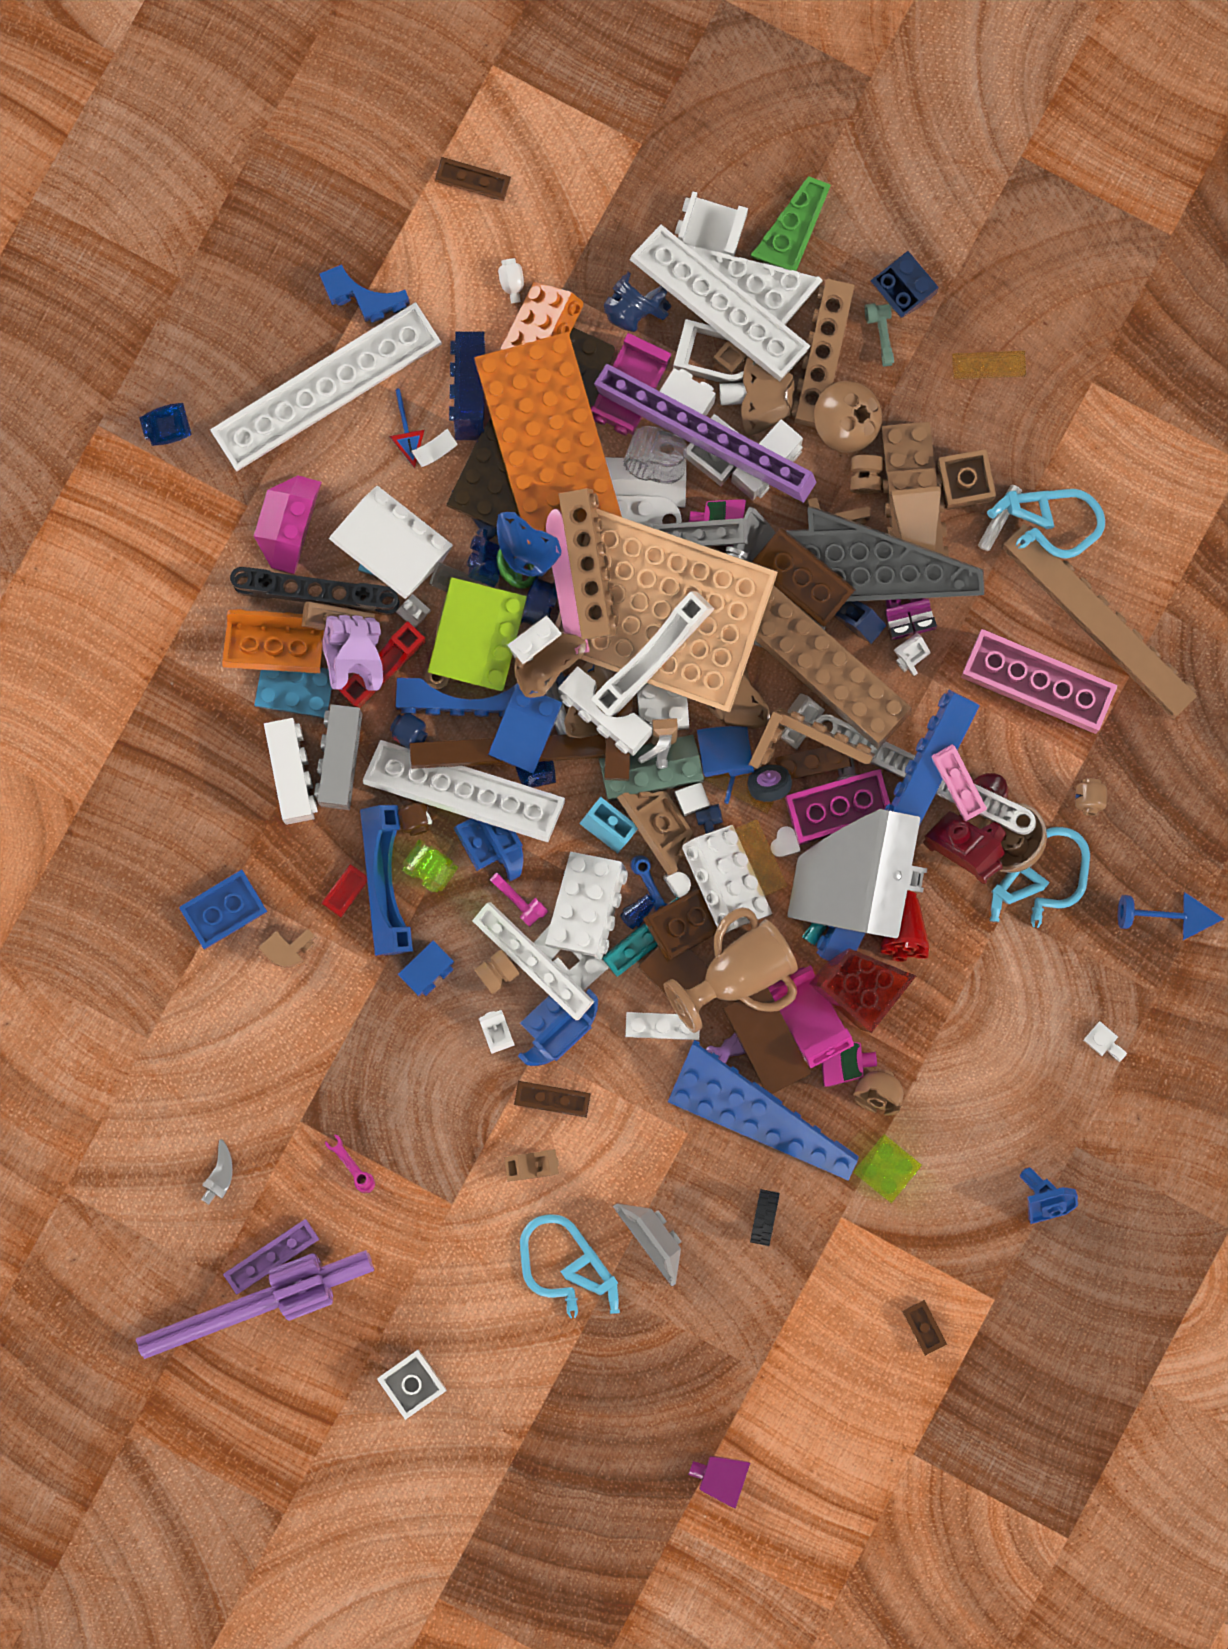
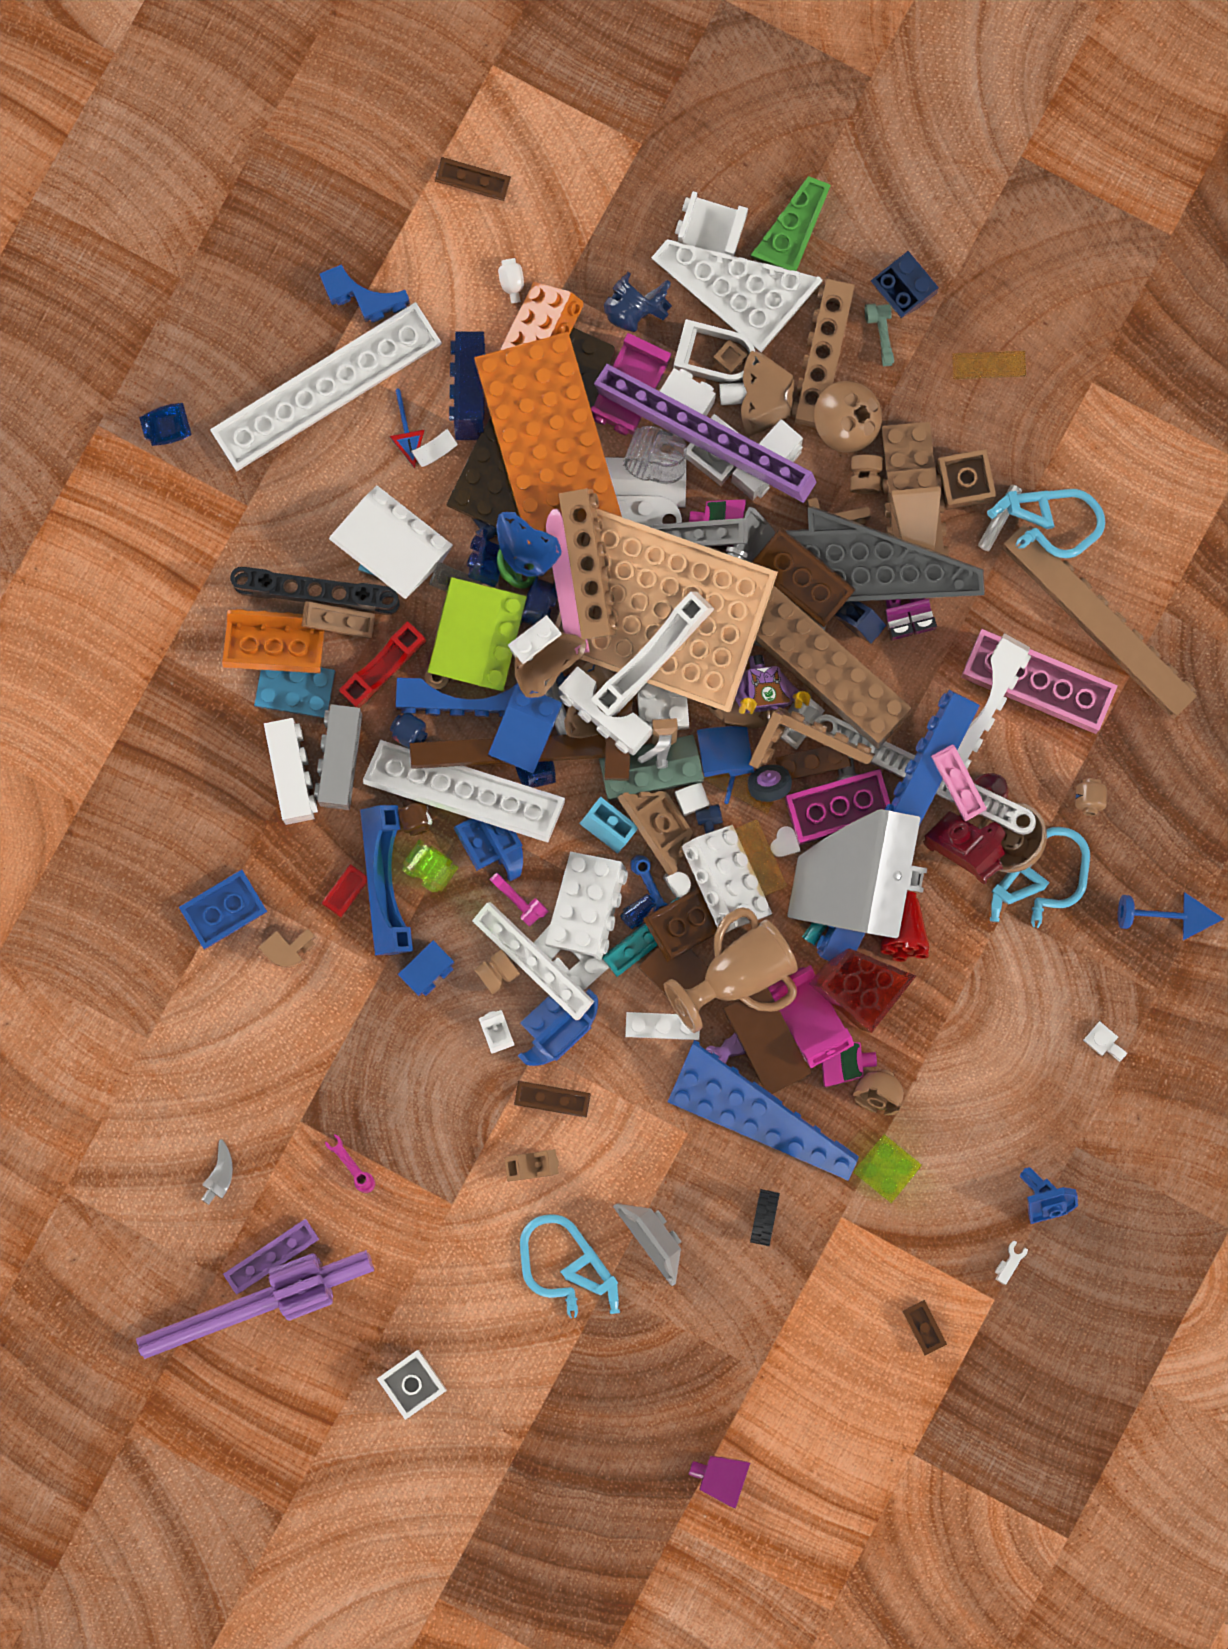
dark pink wedge [254,475,322,575] -> none
lavender piece [322,615,383,691] -> none
white tile [396,594,431,628] -> none
white plate [630,225,810,382] -> none
white bracket [894,633,931,676] -> none
none -> torso [735,655,811,714]
none -> white arch [957,633,1031,769]
none -> white plate [995,1241,1028,1285]

